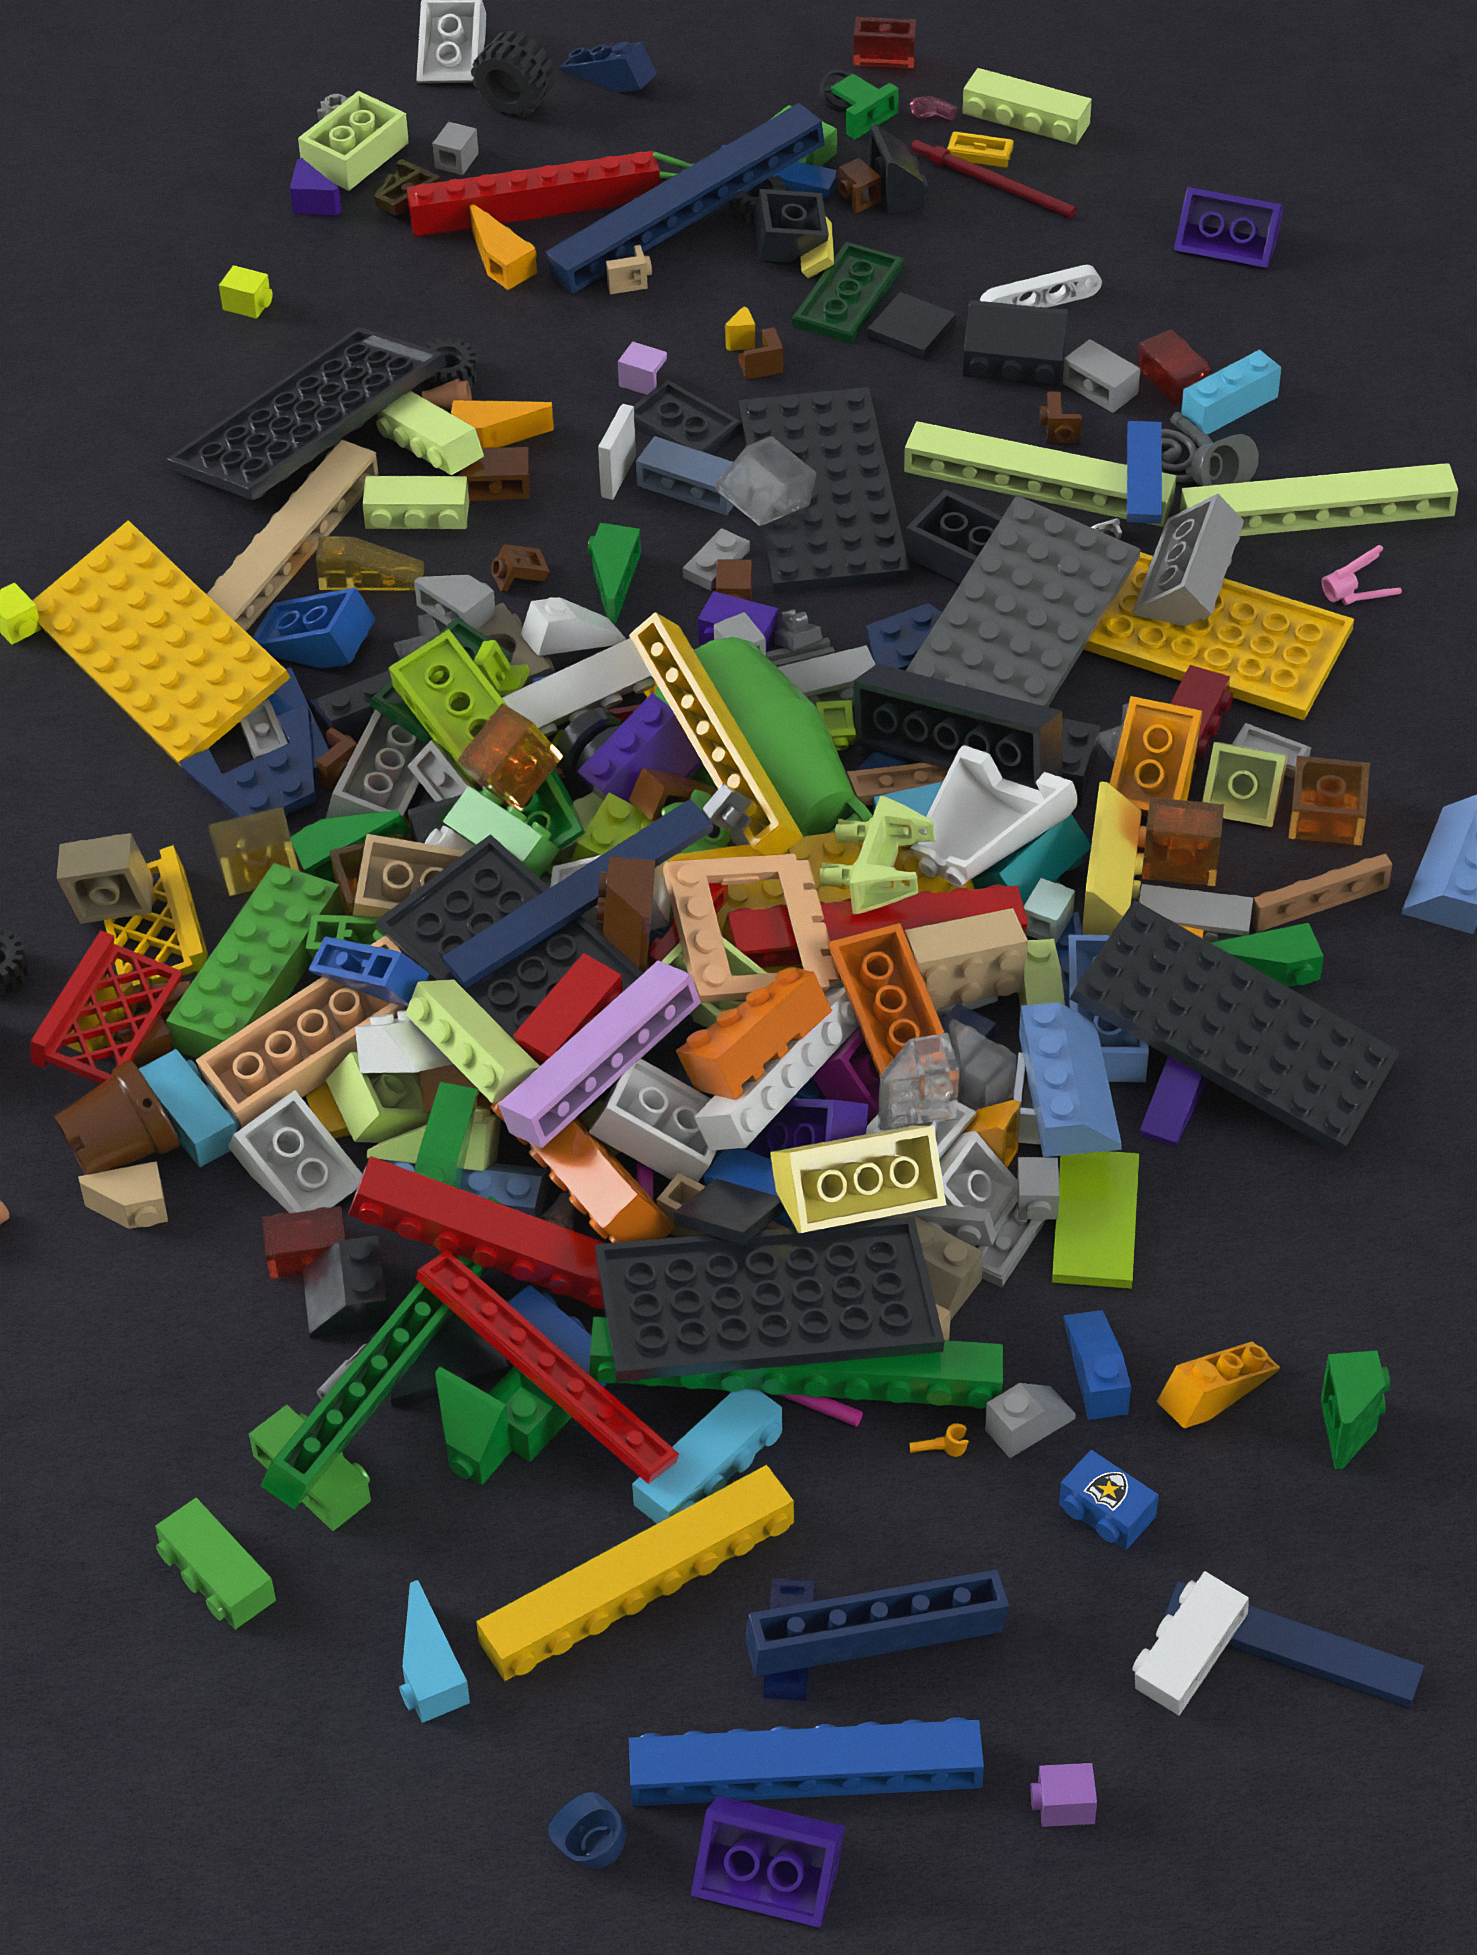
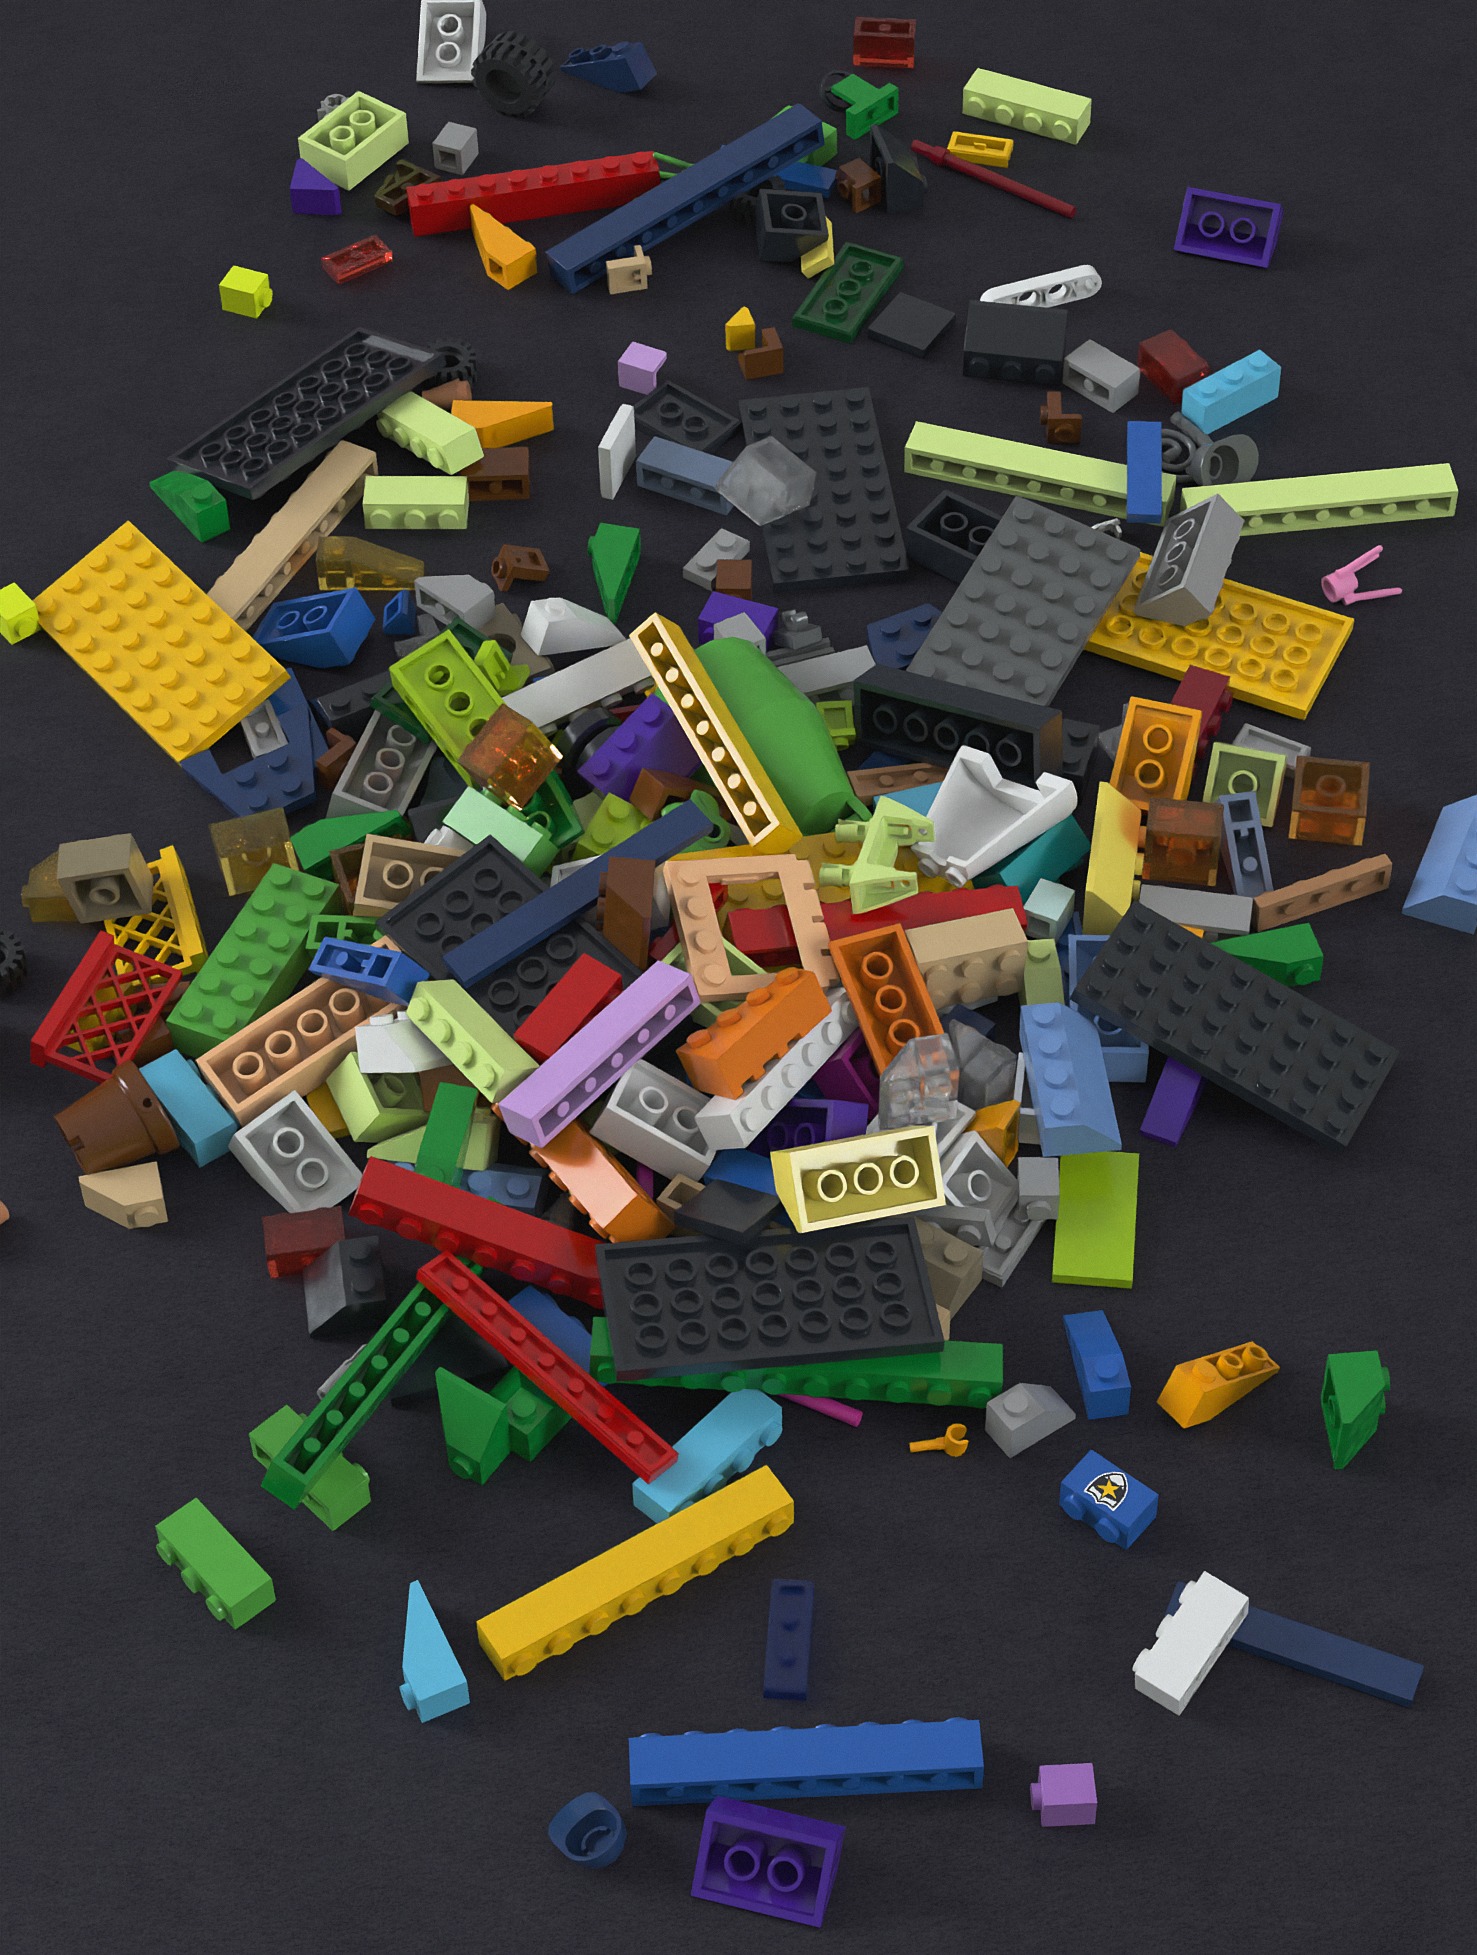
light grey plate [408,740,476,802] -> none
dark grey tile [701,783,752,832] -> none
dark blue brick [744,1569,1009,1677] -> none
clear pink arm [910,96,957,120] -> none
none -> clear yellow slope [22,841,77,922]
none -> green slope [149,471,230,543]
none -> clear red plate [321,234,393,285]
none -> blue slope [383,588,416,634]
none -> sand blue slope [1211,791,1274,898]

